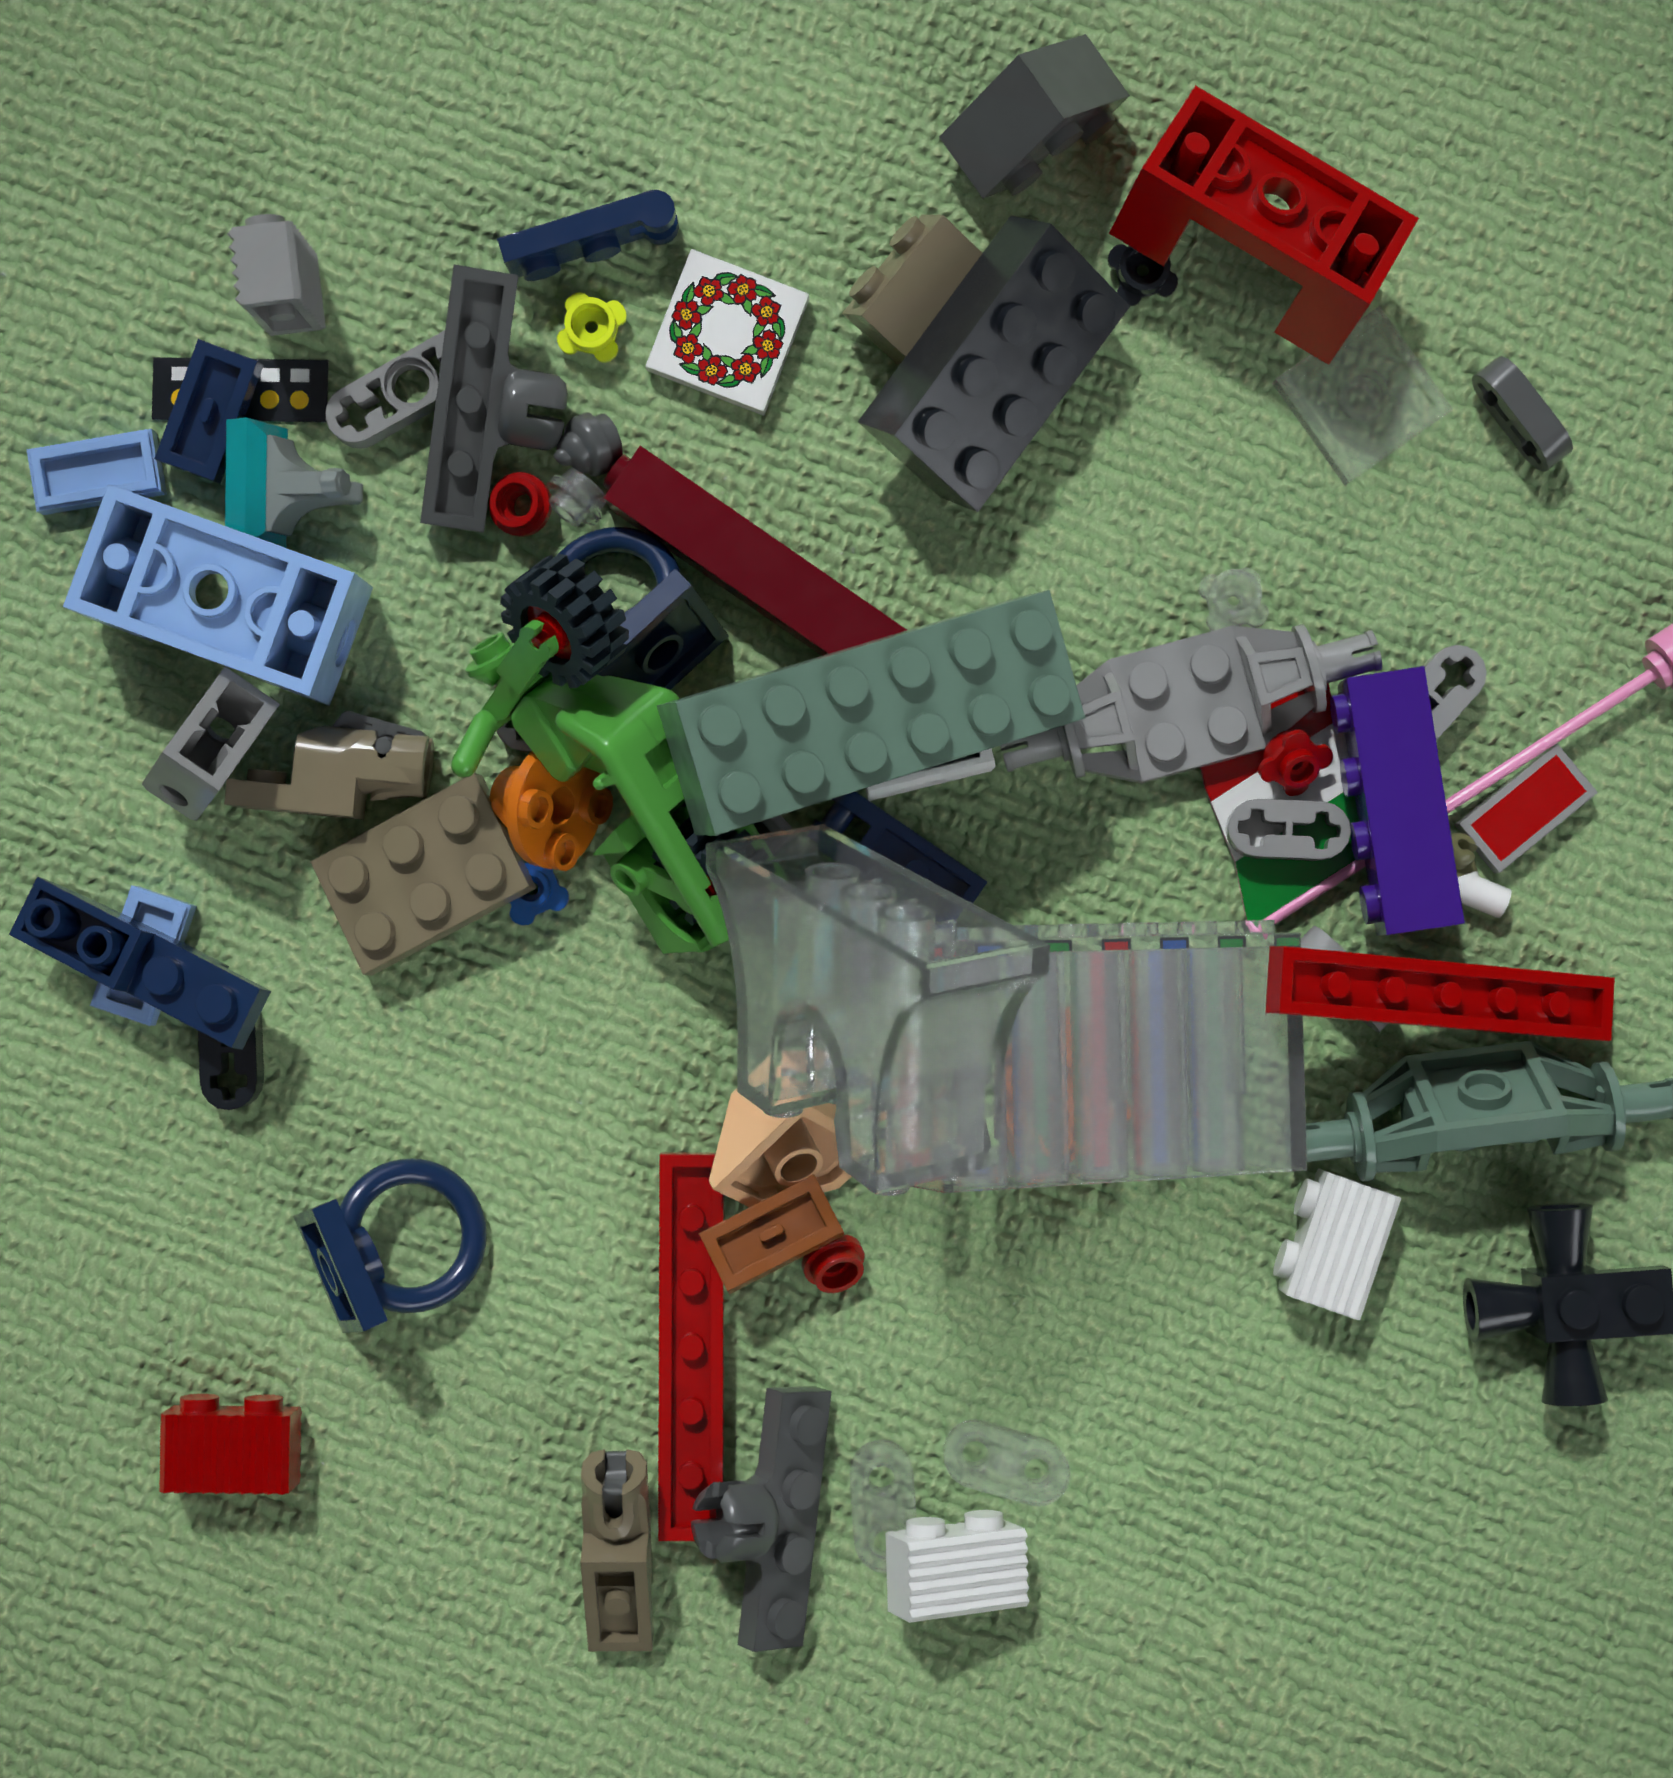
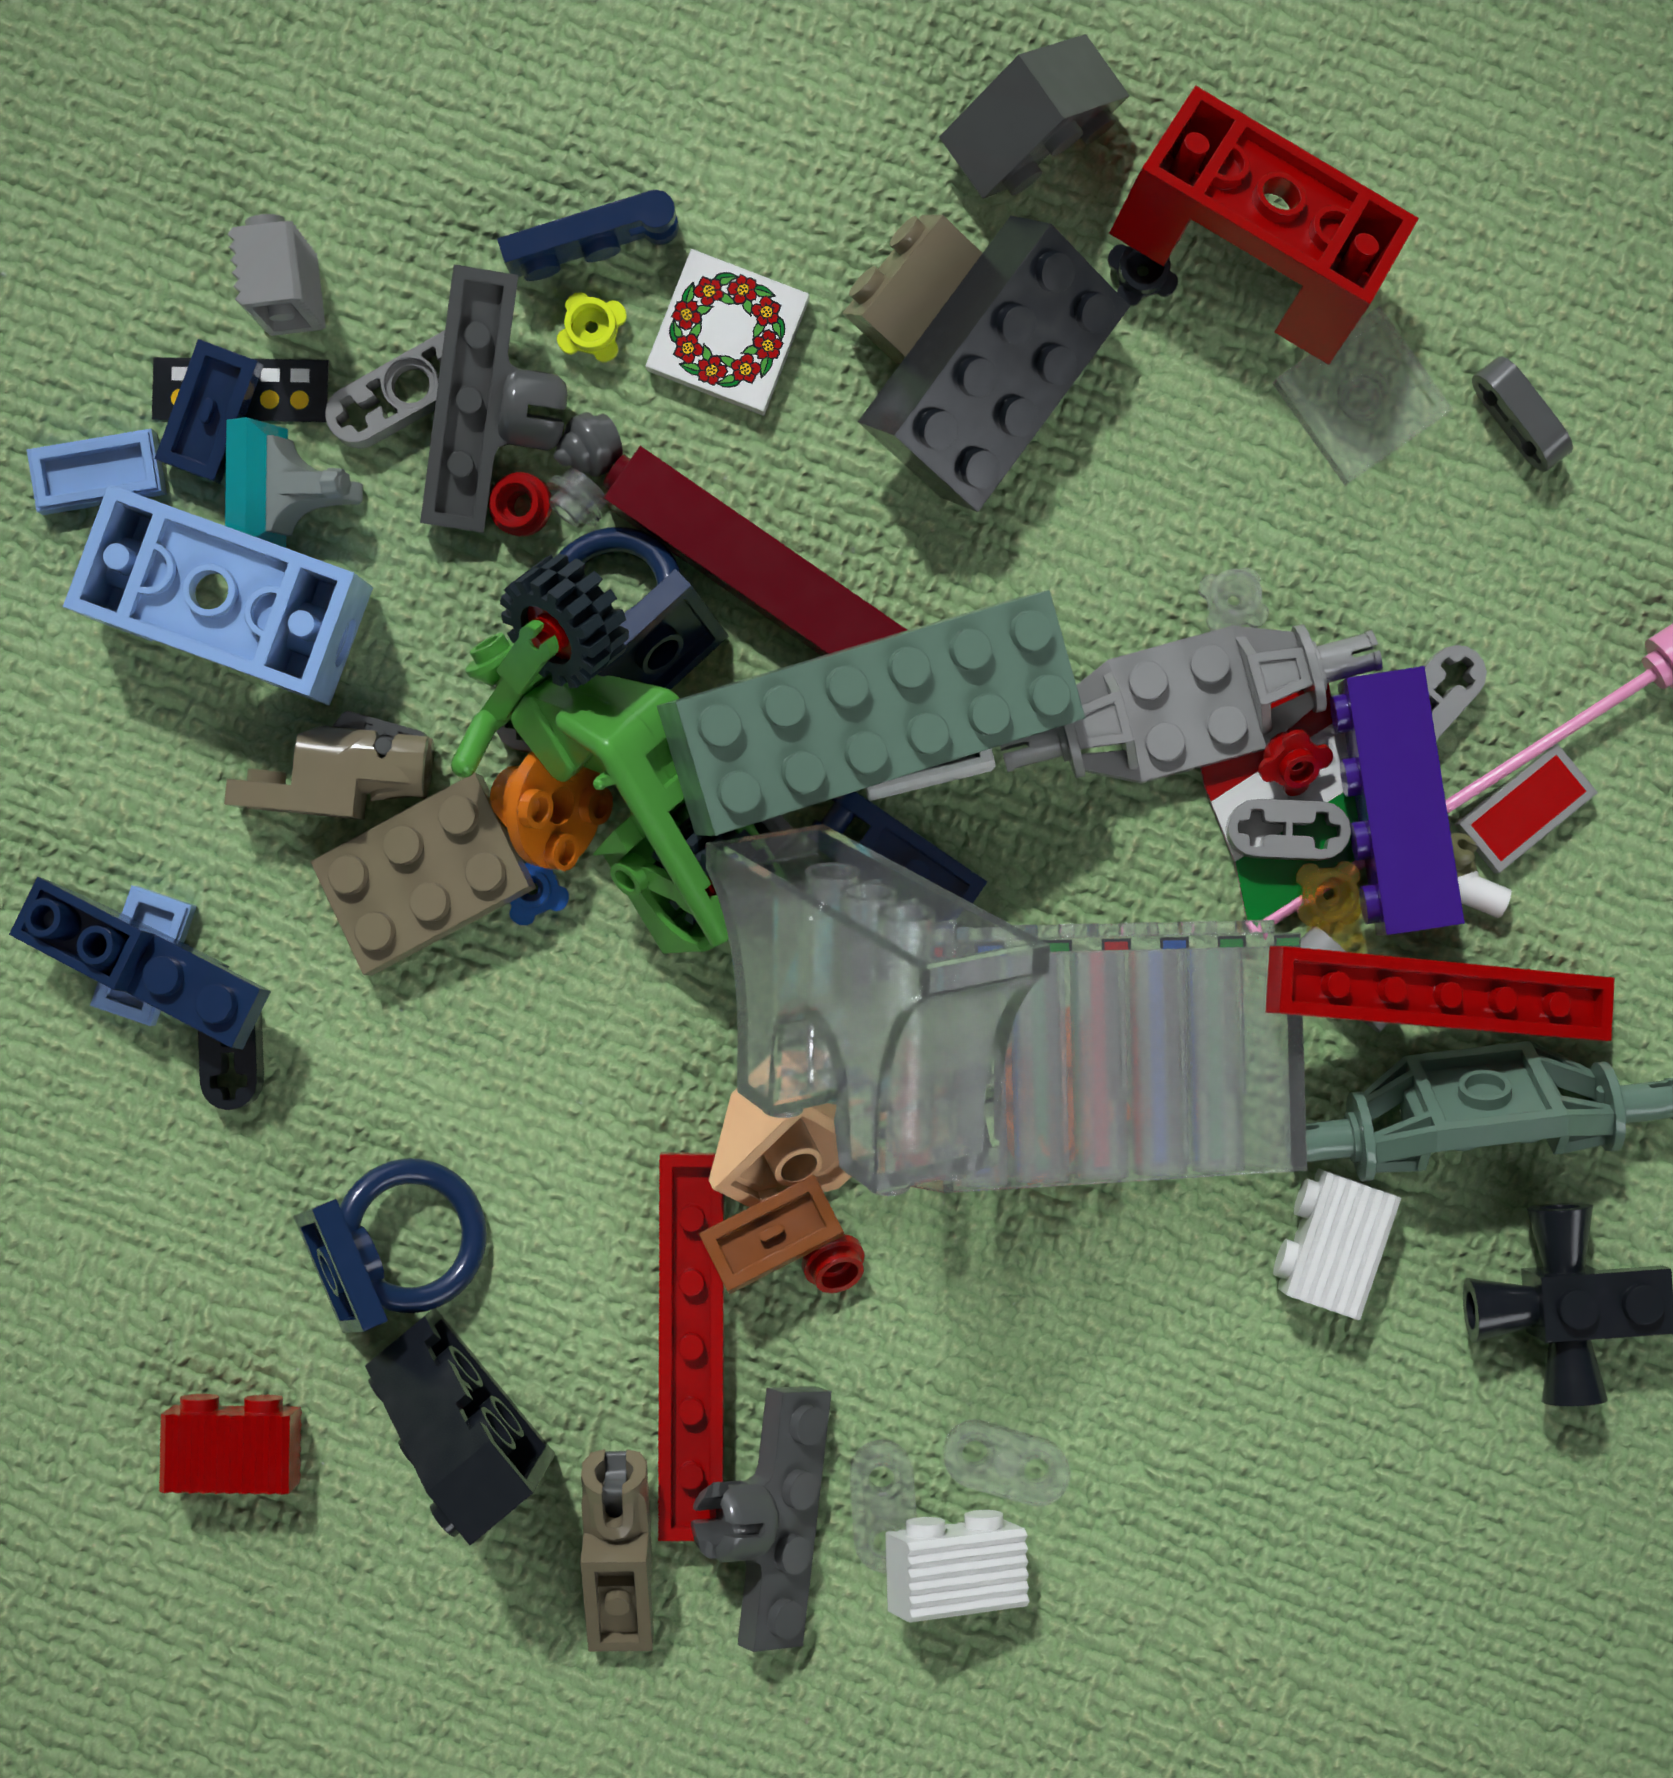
light grey torso [142,666,280,821] -> none
none -> black brick [365,1308,555,1545]
none -> clear yellow plate [1296,861,1361,927]

